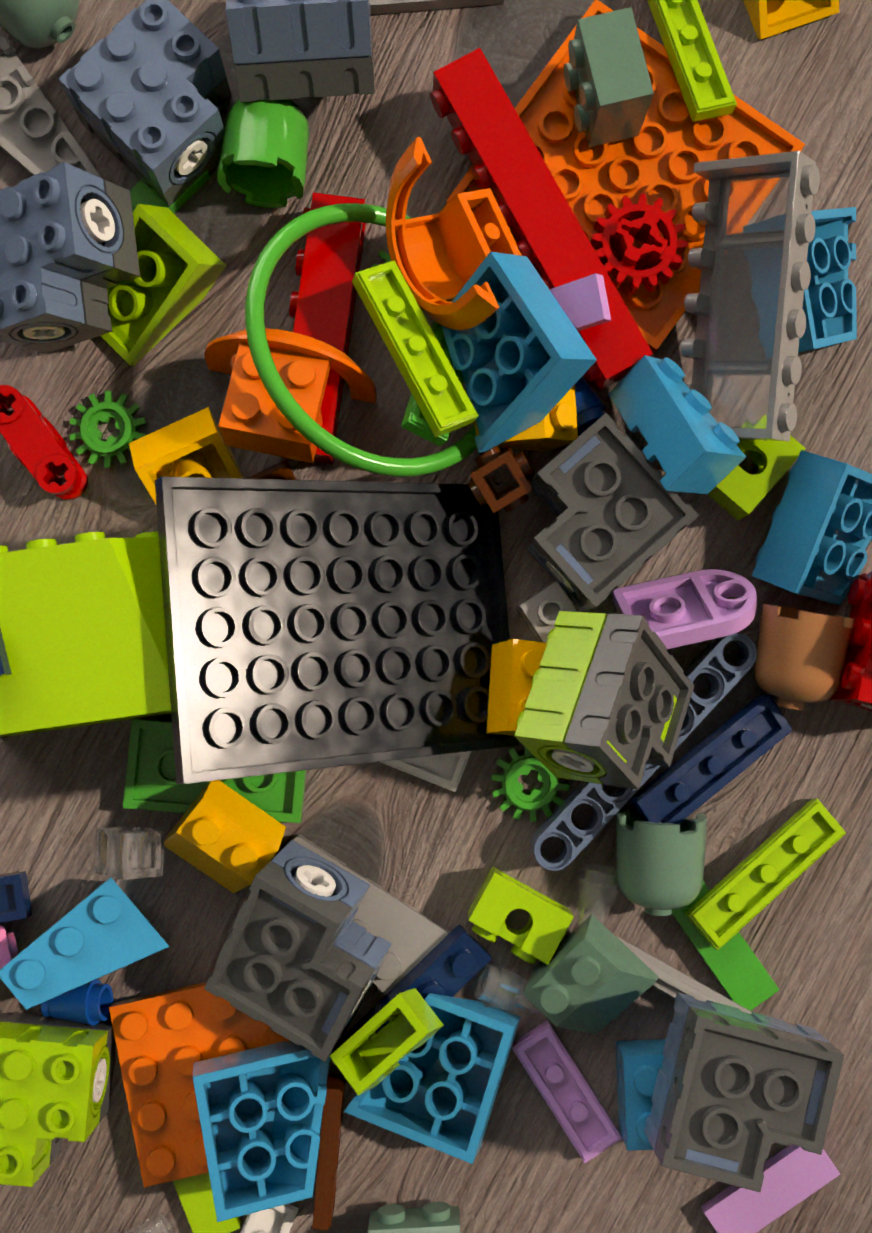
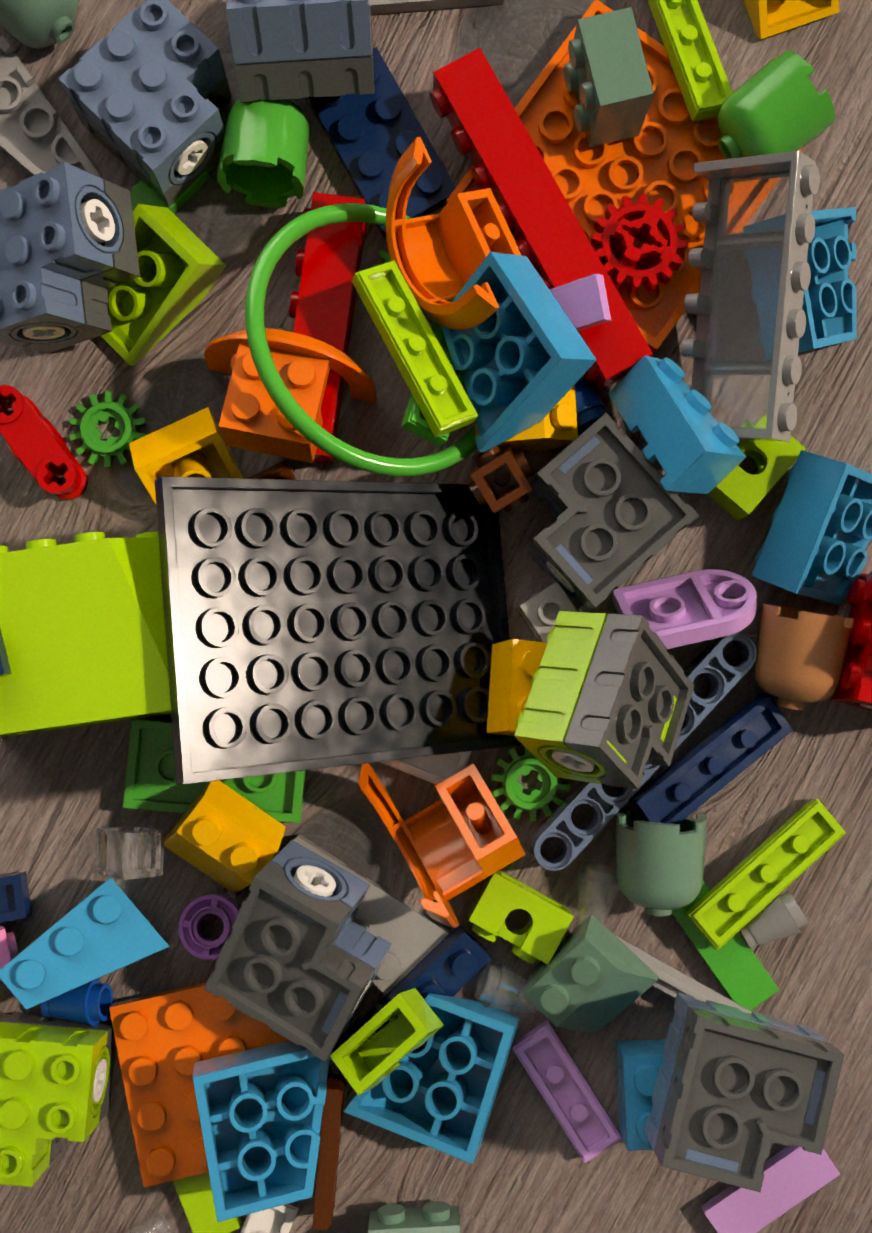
none -> medium lavender wheel [178,894,241,960]
none -> dark blue plate [305,47,456,238]
none -> orange piece [358,763,526,928]
none -> bright green cylinder [718,50,835,159]
none -> light grey cone [740,891,809,949]

